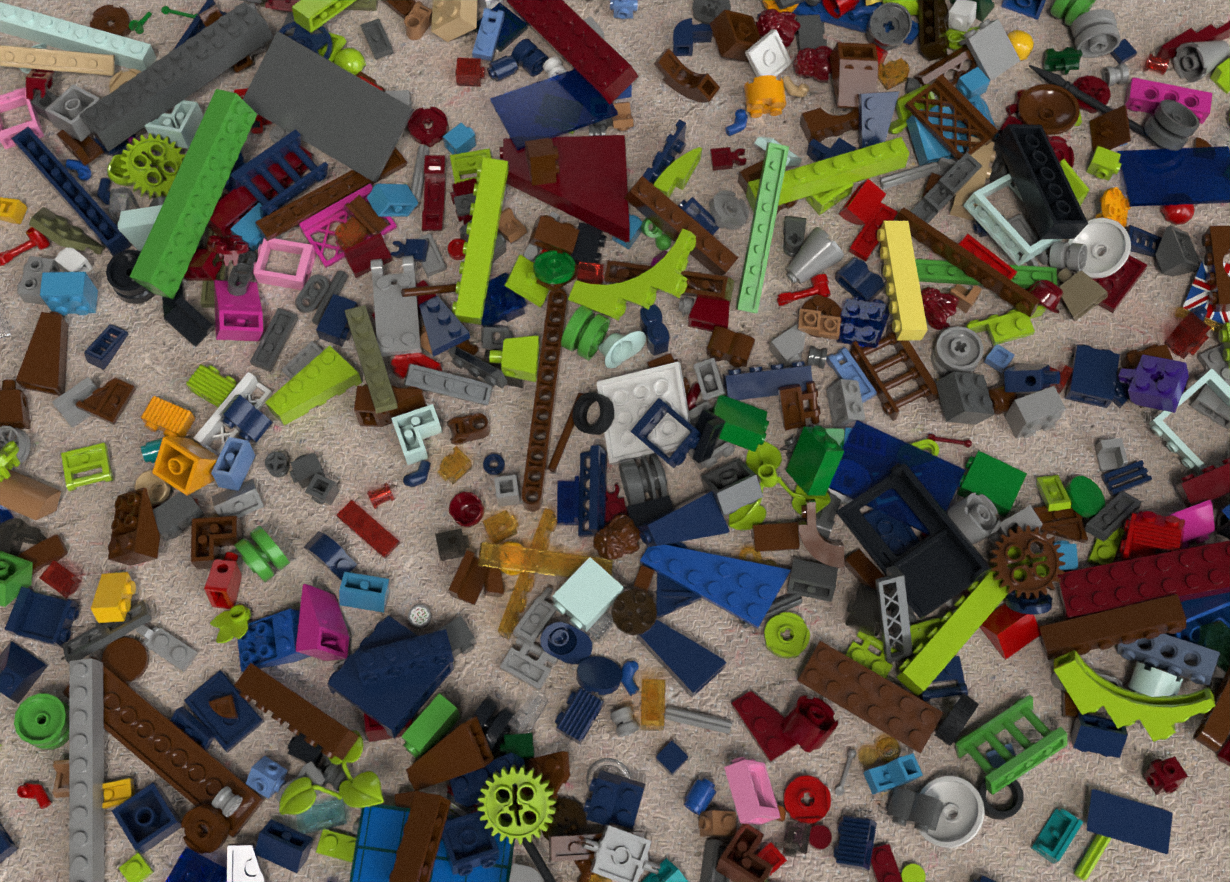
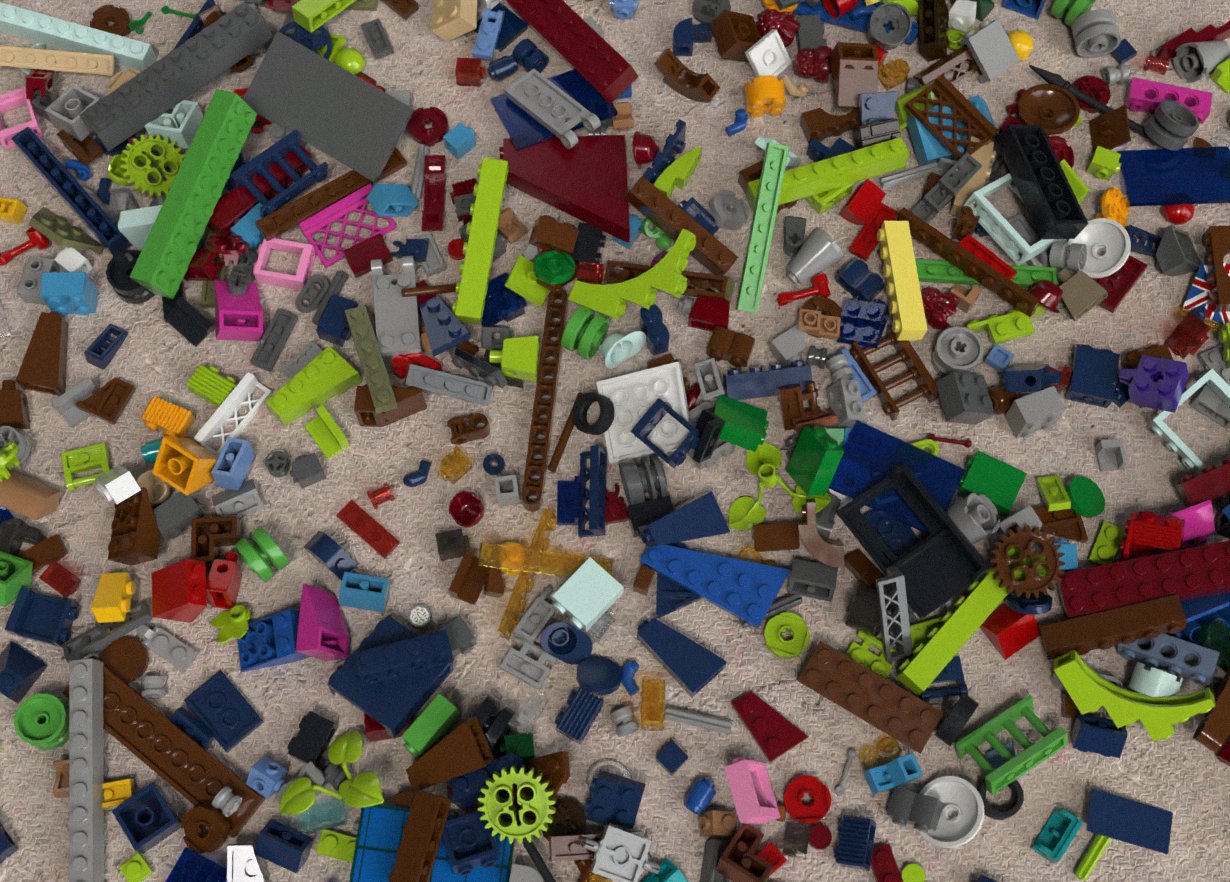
red arm [17,783,52,809] -> none
reddish brown tile [209,695,238,719] -> none
dark blue brick [219,395,273,442] -> none
reddish brown brick [234,663,359,761] -> none
dark grey brick [305,473,339,505] -> none
clear orange brick [335,216,369,251] -> none
reddish brown panel [344,195,388,238] -> none
light aqua brick [391,404,442,465] -> none
medium nougat piece [404,1,432,40] -> none
lime plate [450,148,491,184] -> none
clear yellow brick [483,510,519,546] -> none
reddish brown brick [524,138,560,186] -> none
white wheel [543,57,567,82] -> none
reddish brown hair [593,514,640,560] -> none
dark brown plate [611,590,657,635] -> none
dark grey brick [700,458,764,515] -> none
dark red plate [710,147,747,171] -> none
dark red brick [782,695,838,752] -> none
dark azure brick [956,67,990,99] -> none
dark green hips [1043,47,1083,75] -> none
dark grey plate [1085,491,1142,542] -> none
dark blue tile [1101,460,1152,496] -> none
dark red brick [1143,756,1188,795] -> none
none -> white brick [95,465,141,504]
none -> light grey wheel [141,676,165,699]
none -> red slope [152,559,207,623]
none -> lime panel [305,405,350,459]
none -> light grey hinge [504,69,601,149]
none -> dark red piece [632,131,660,170]
none -> copper tile [791,409,839,434]
none -> light grey wheel [826,354,854,383]
none -> dark brown brick [853,118,901,150]
none -> reddish brown hinge [951,206,980,240]

